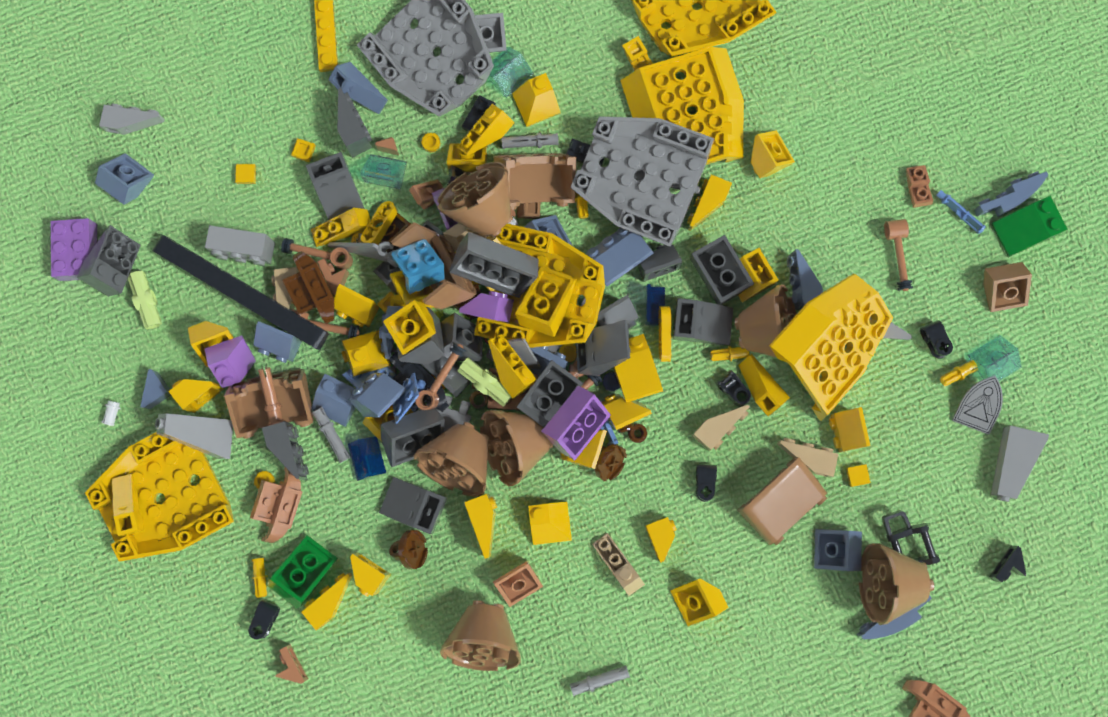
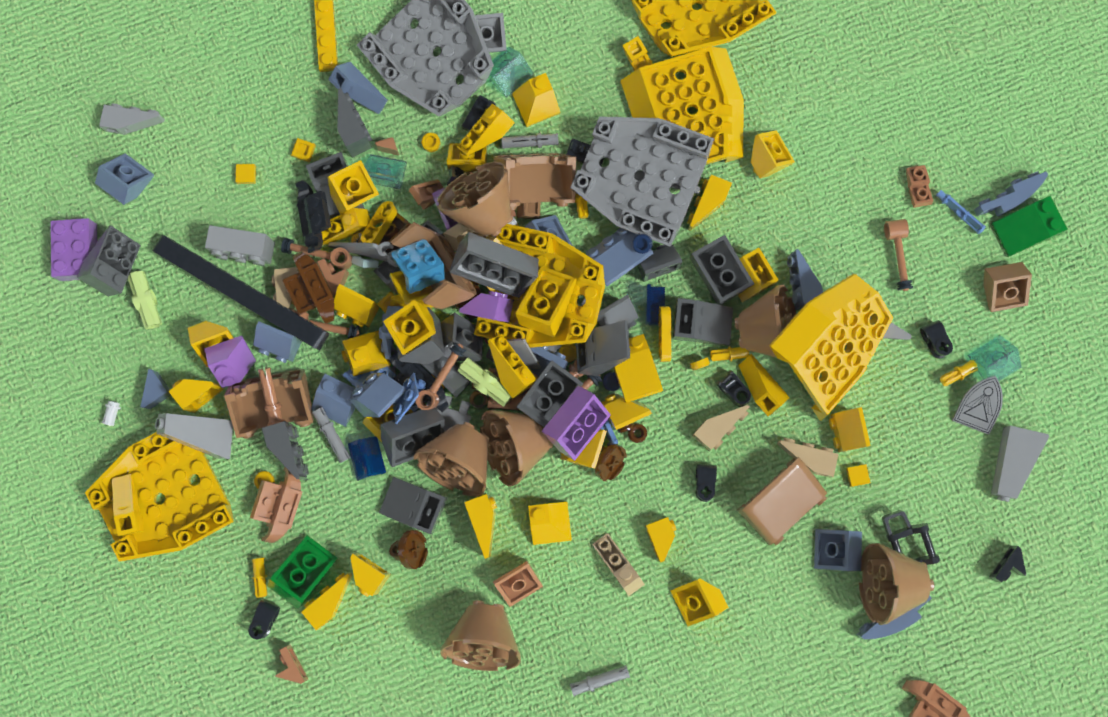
none -> black plate [295,180,331,253]
none -> yellow slope [327,160,379,214]
none -> light aqua tile [351,256,379,268]
none -> dark blue tile [632,234,653,254]
none -> yellow tile [690,357,710,370]

